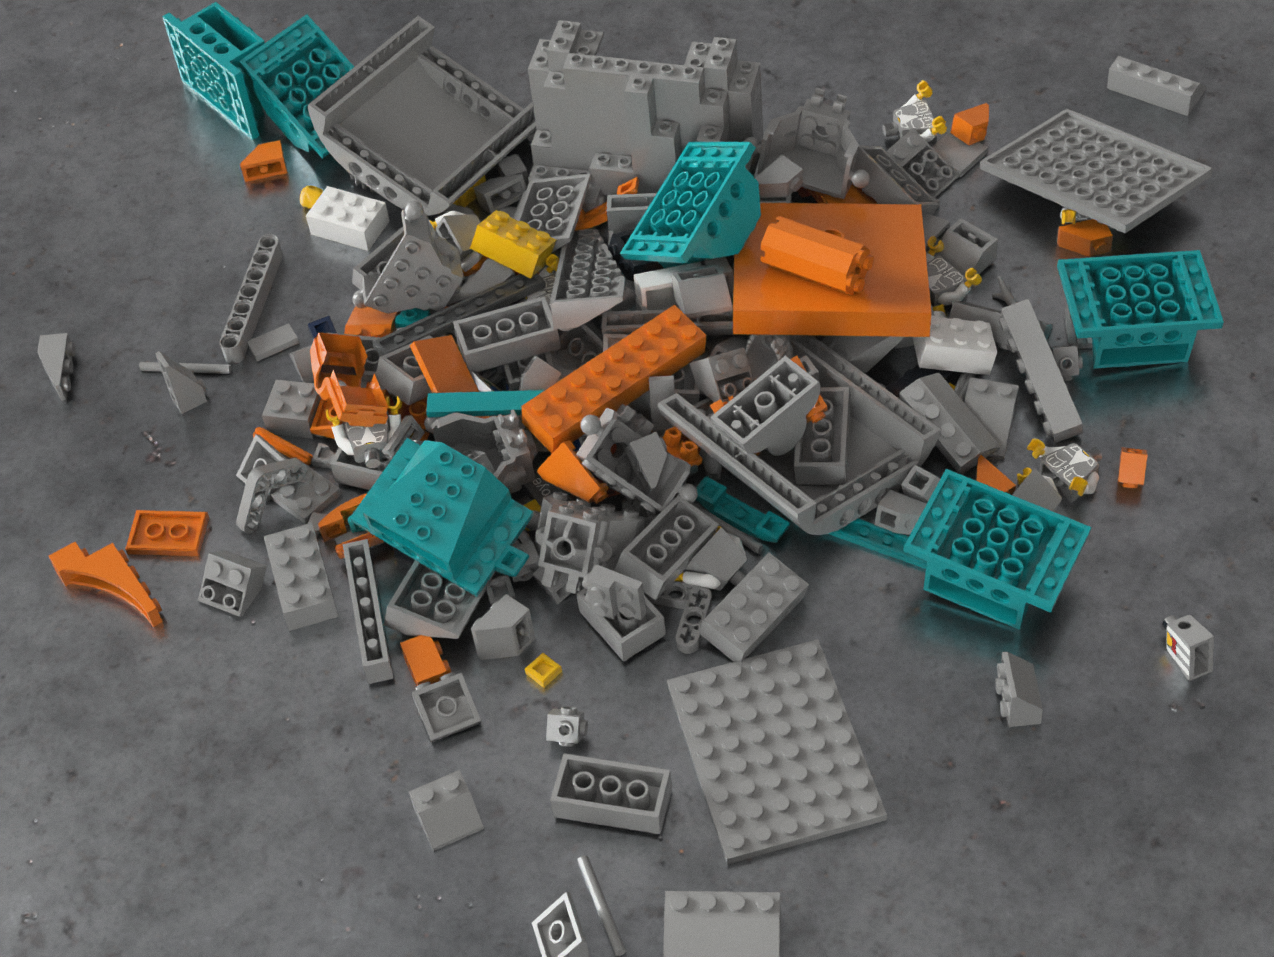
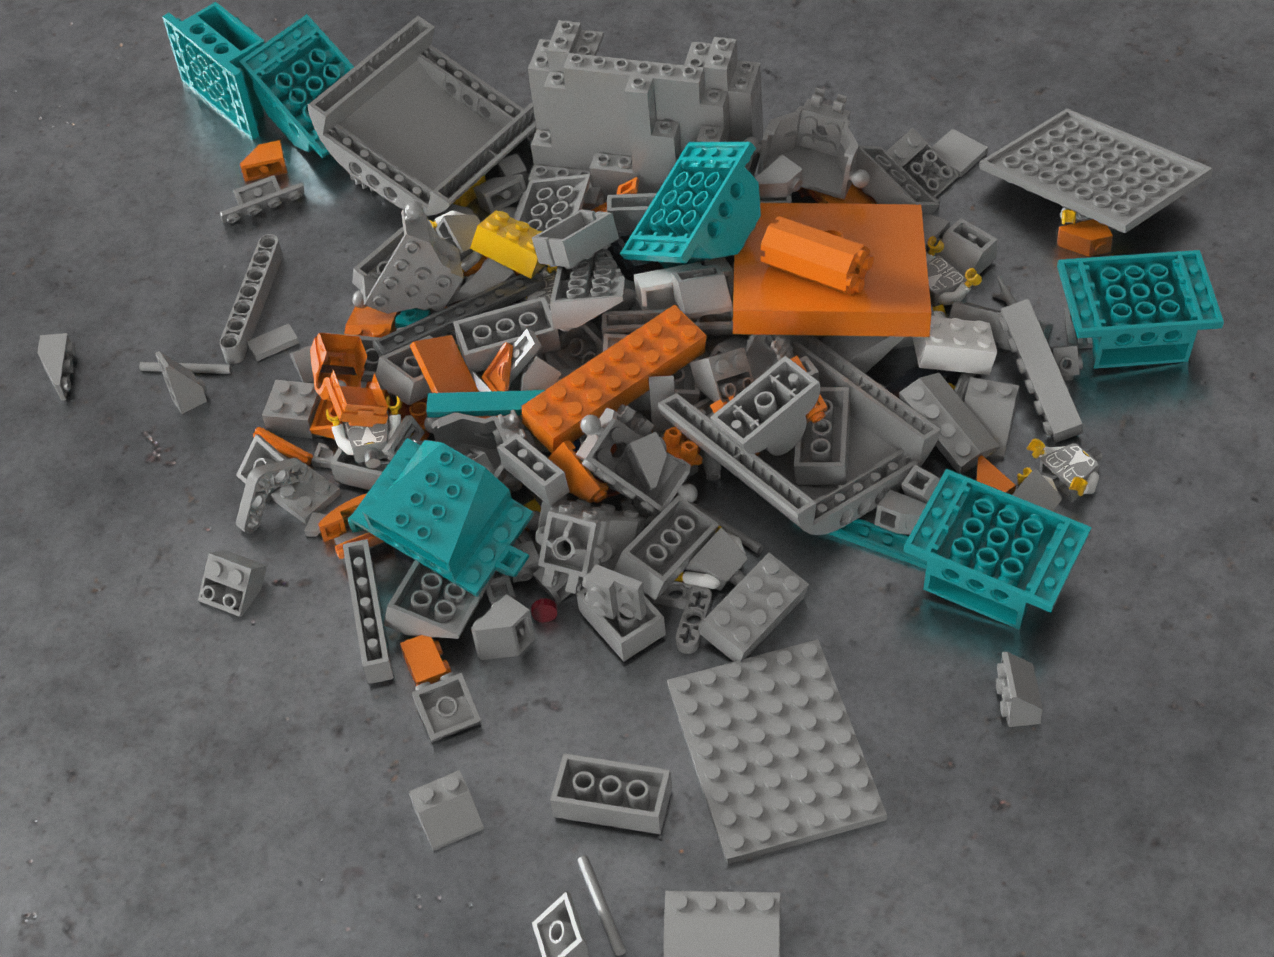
orange arch [49,542,162,627] -> none
orange tile [125,510,209,556] -> none
light grey brick [264,523,339,631] -> none
yellow piece [300,186,323,209] -> none
white brick [306,186,389,251] -> none
dark blue slope [308,316,337,339] -> none
yellow tile [525,653,562,688] -> none
light grey brick [546,706,588,746] -> none
teal slope [696,476,790,543] -> none
torso [883,81,947,144] -> none
orange slope [950,103,989,145] -> none
light grey slope [1107,56,1206,116] -> none
orange slope [1118,447,1147,488] -> none
light grey torso [1162,615,1214,681] -> none
none -> light grey bracket [220,175,305,223]
none -> orange tile [481,342,513,391]
none -> light grey brick [497,433,570,506]
none -> light grey plate [508,329,542,391]
none -> dark red tile [531,598,557,623]
none -> light grey piece [532,210,619,269]

